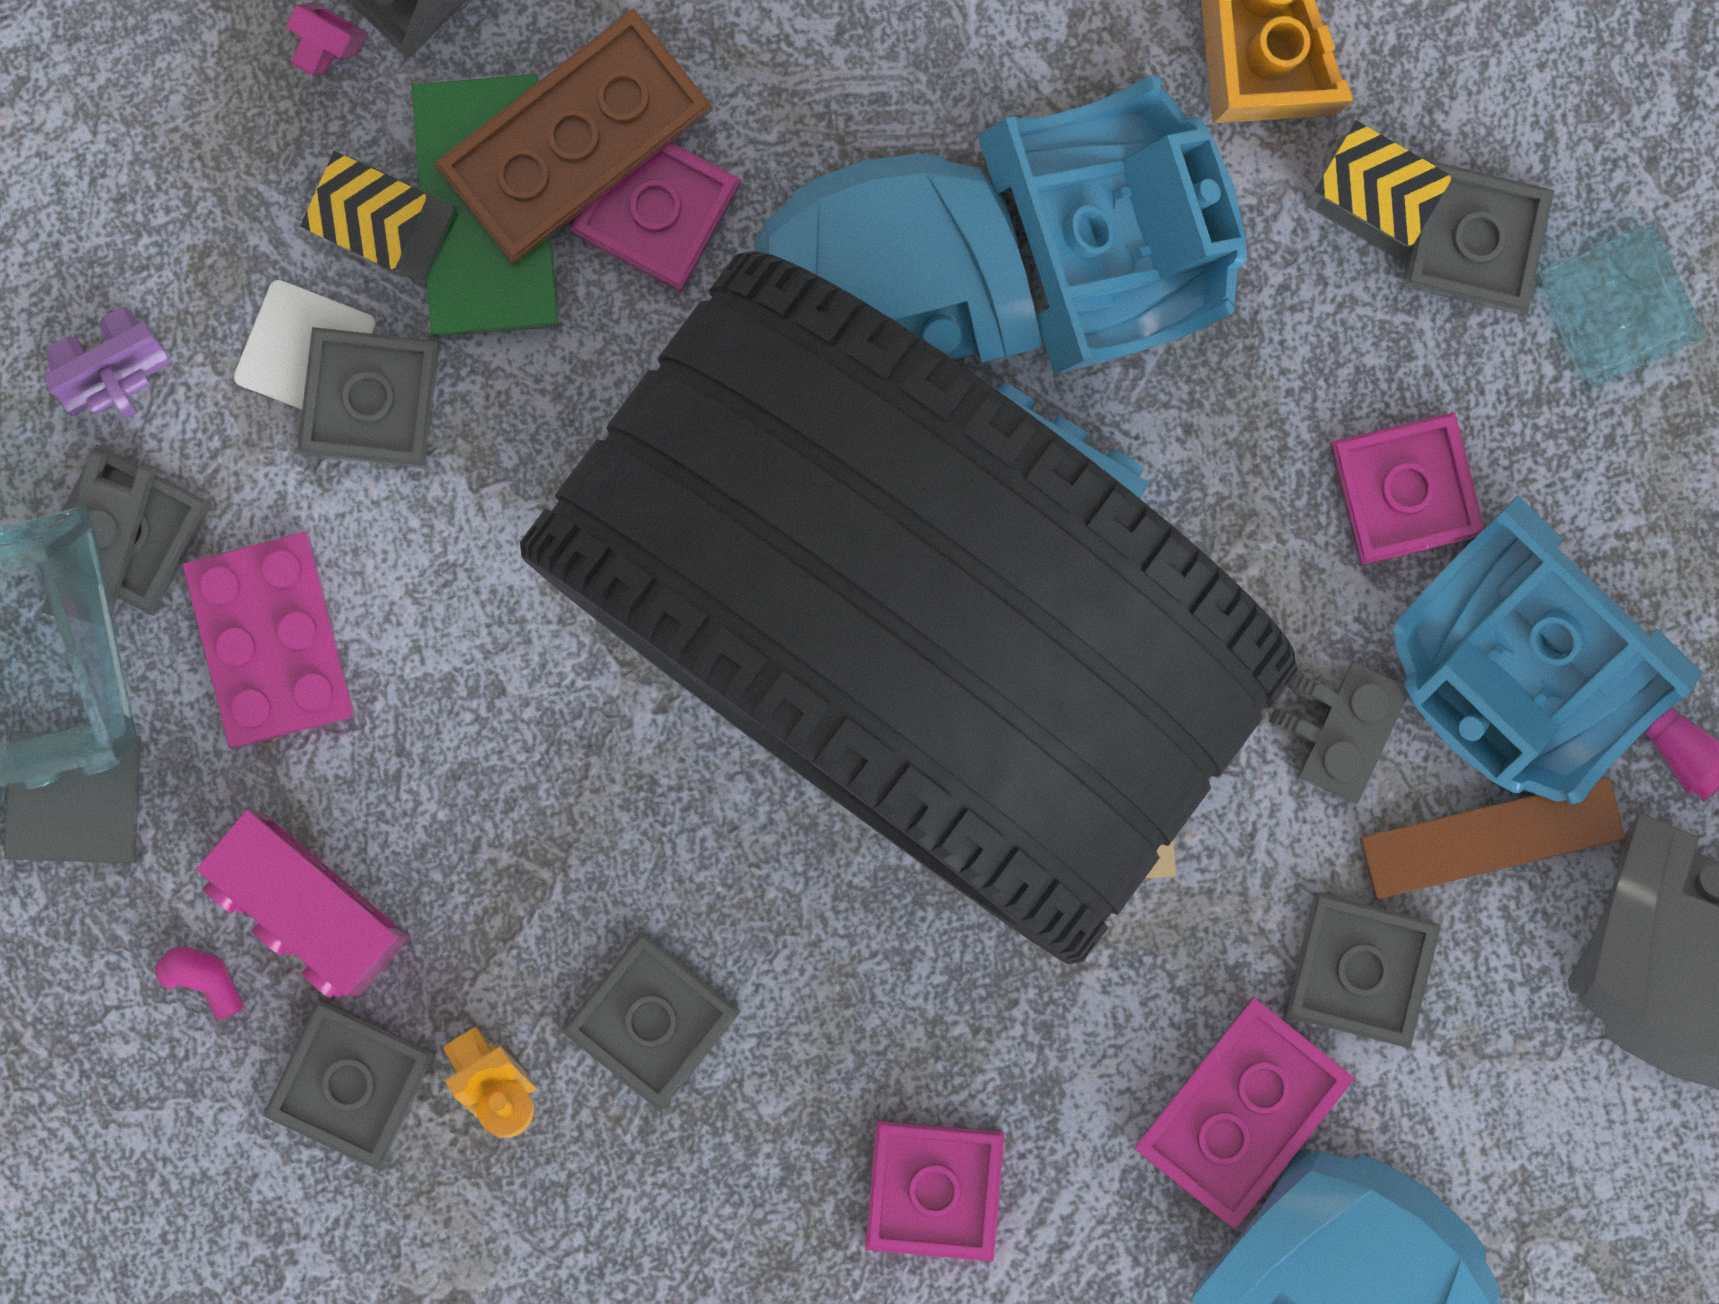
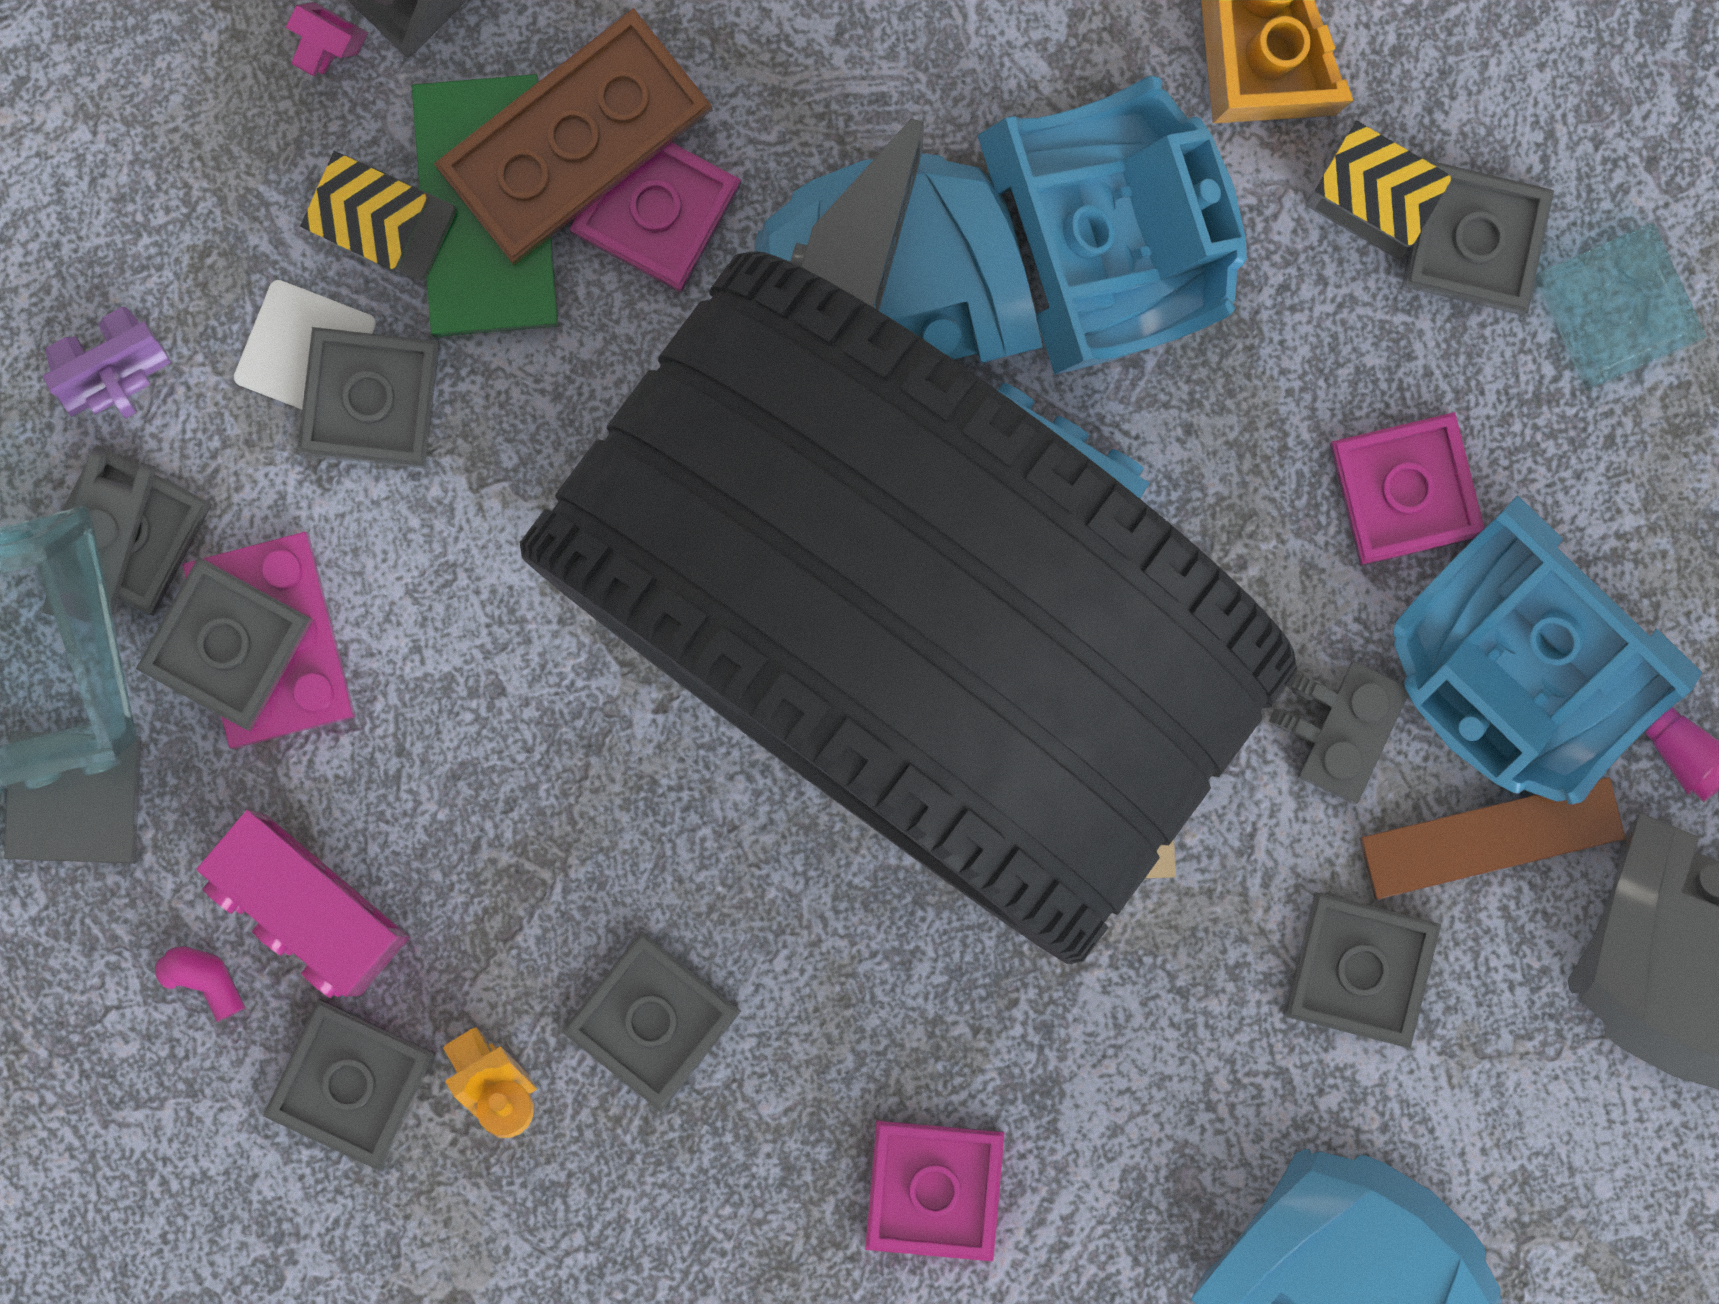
dark pink plate [1133,997,1355,1230] -> none
none -> dark grey tile [136,557,313,732]
none -> dark grey slope [790,118,924,311]

